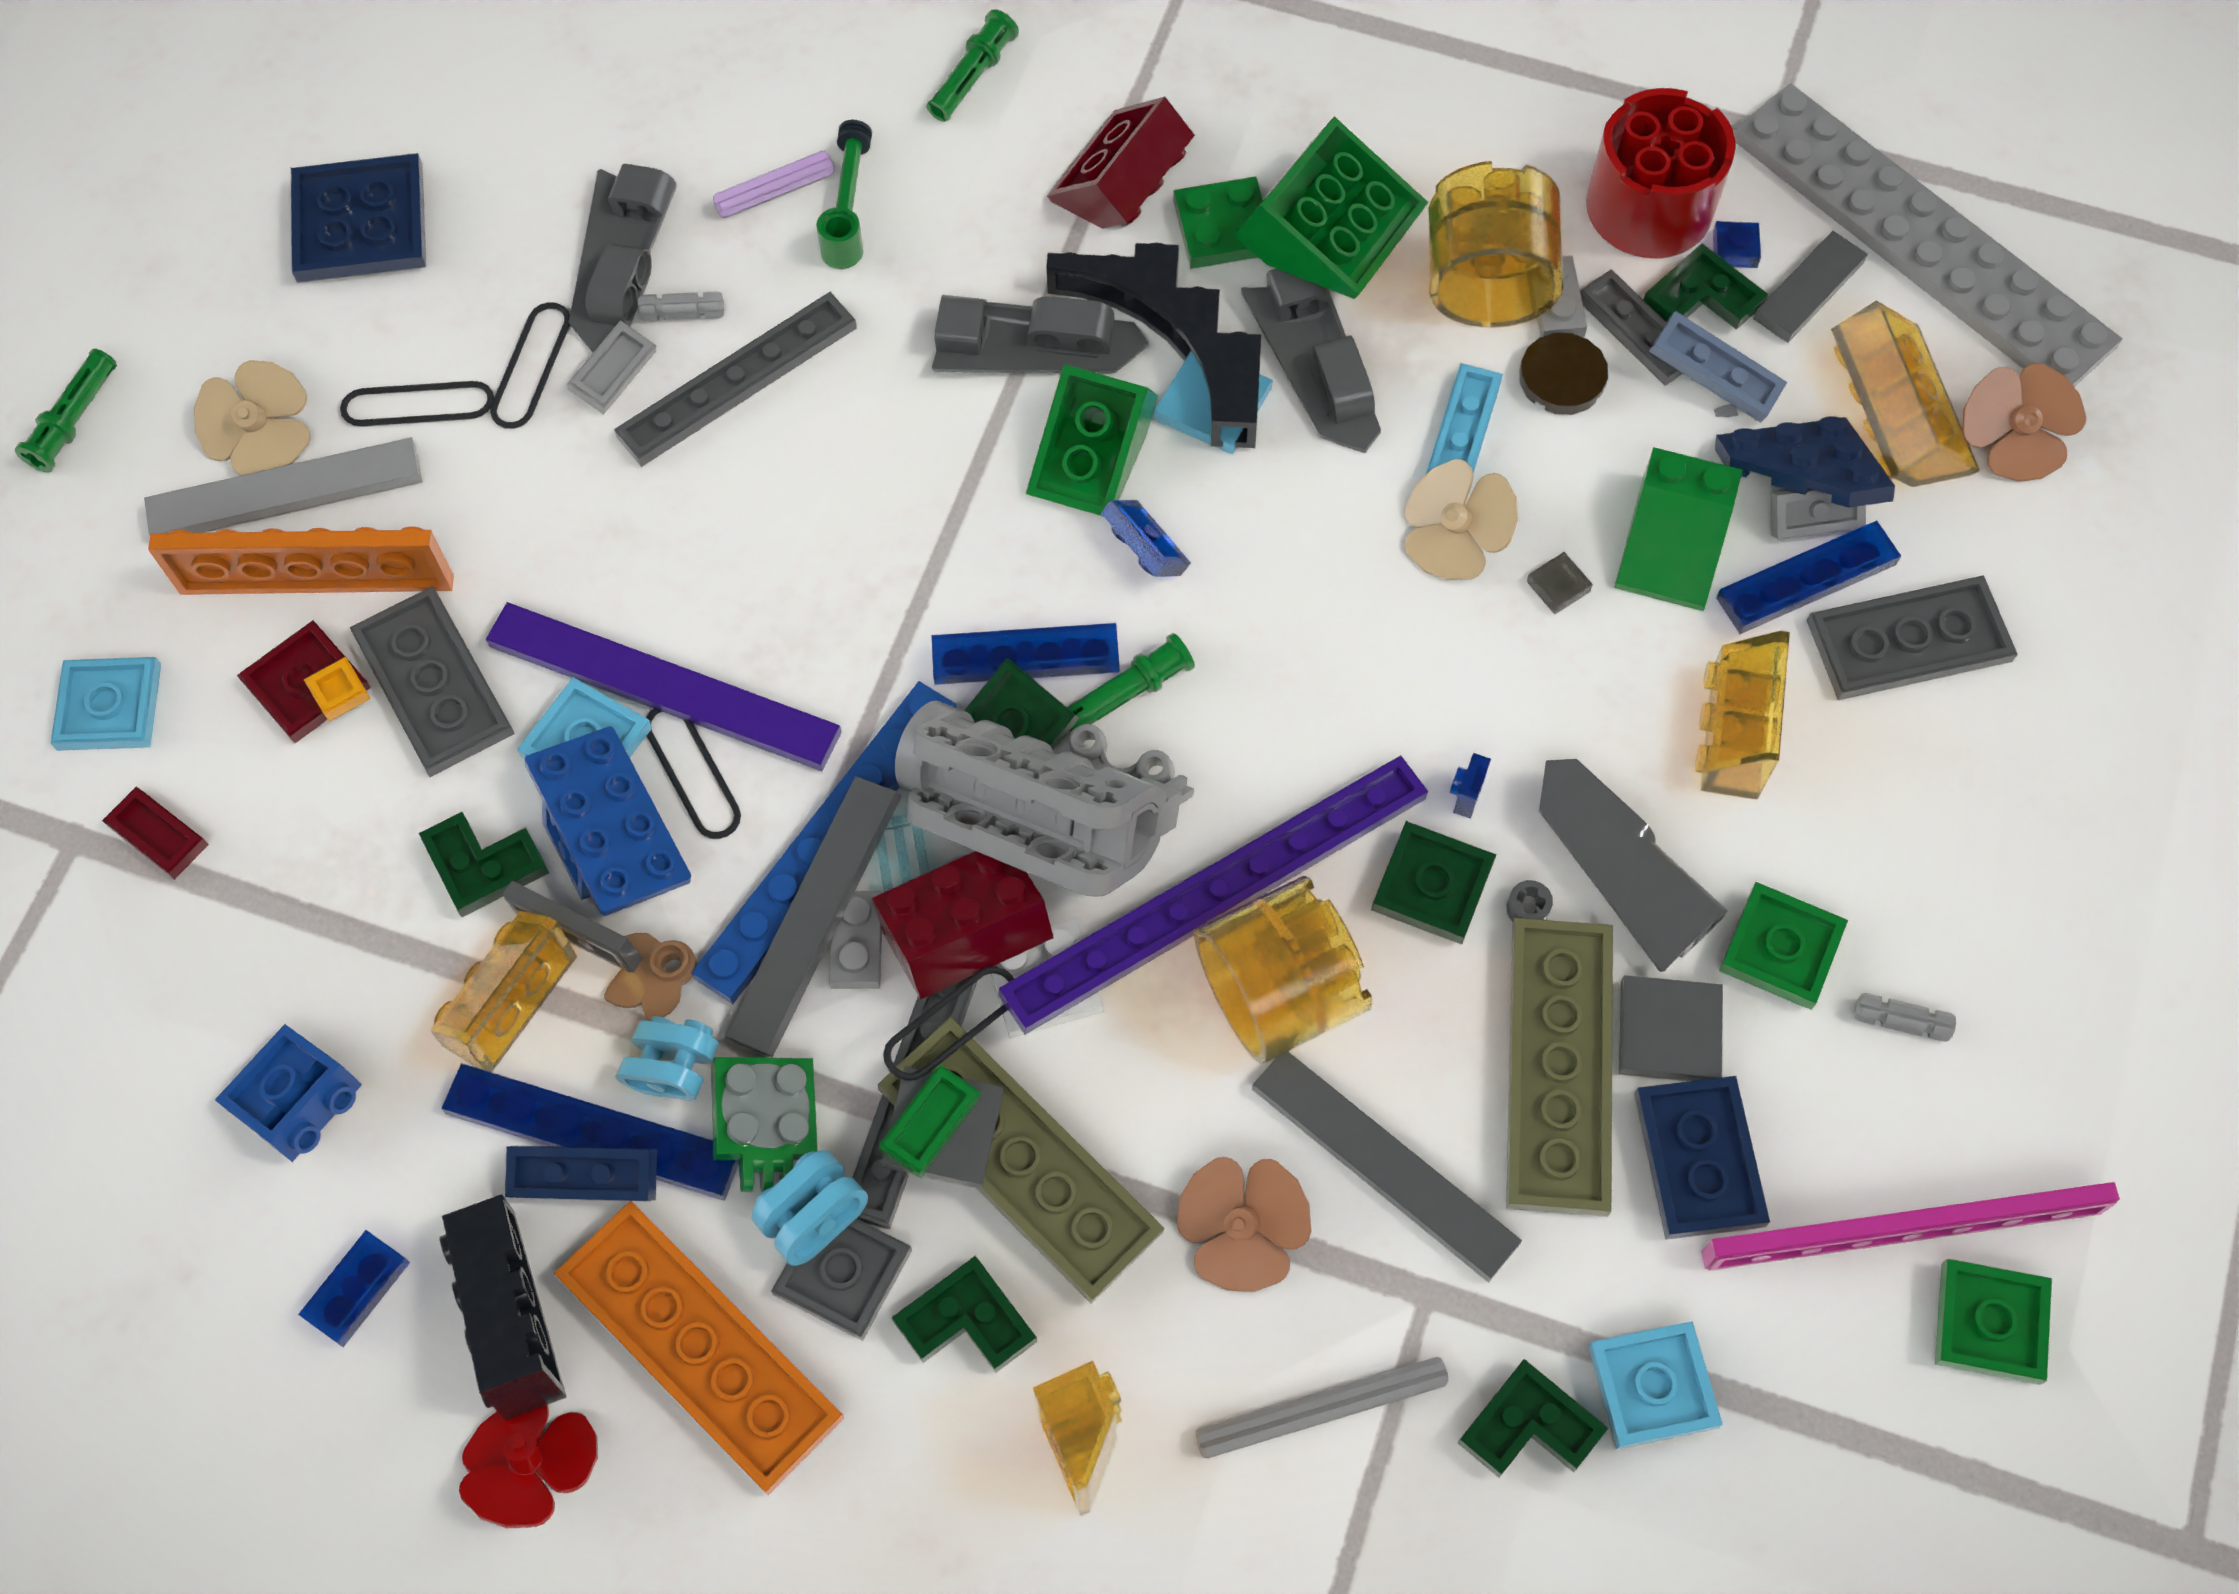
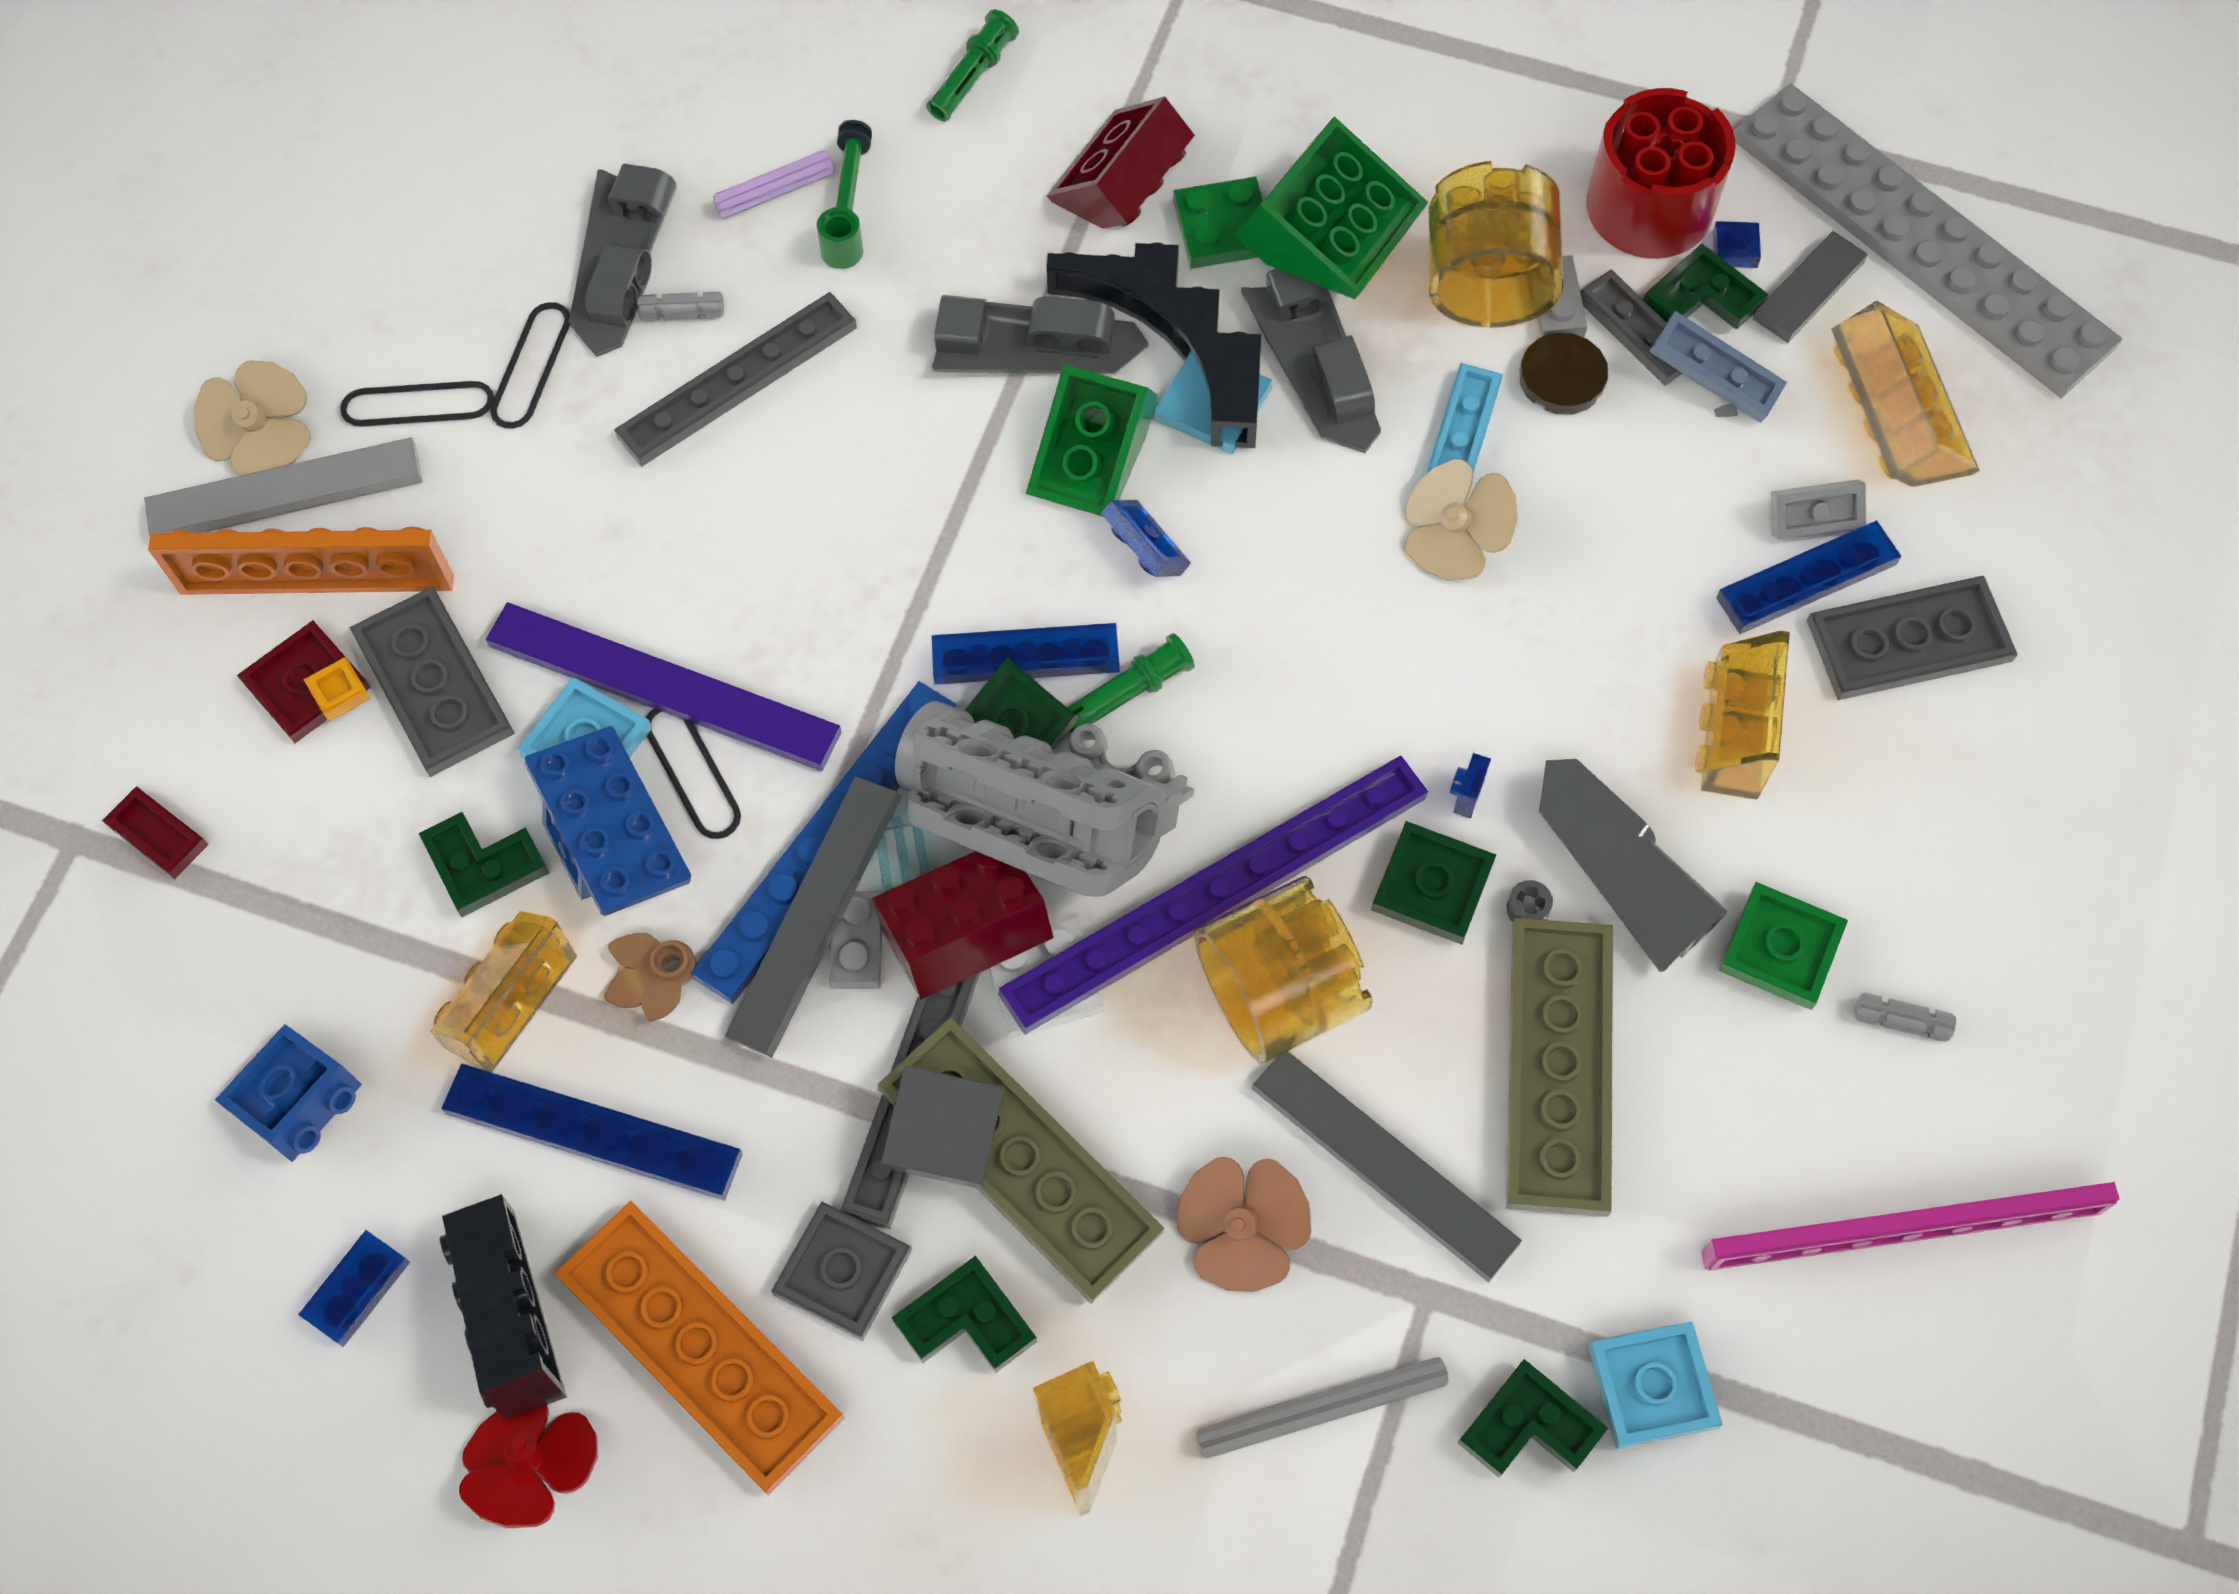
green pin [15,348,117,473] -> none
medium azure tile [50,657,161,751] -> none
dark blue plate [291,153,426,282] -> none
dark grey tile [503,881,643,973] -> none
dark blue plate [505,1145,657,1201] -> none
light grey tile [568,320,656,414] -> none
medium azure brick [615,1016,719,1101] -> none
piece [711,1057,818,1192] -> none
medium azure brick [751,1150,868,1266] -> none
green tile [879,1064,982,1179] -> none
black piece [883,966,1015,1081] -> none
clear smoke tile [1526,552,1593,615] -> none
green slope [1614,447,1743,611] -> none
dark grey tile [1619,975,1723,1081] -> none
dark blue plate [1634,1076,1770,1240] -> none
dark blue plate [1715,416,1895,508] -> none
green plate [1935,1258,2052,1385] -> none
nougat piece [1962,363,2086,482] -> none

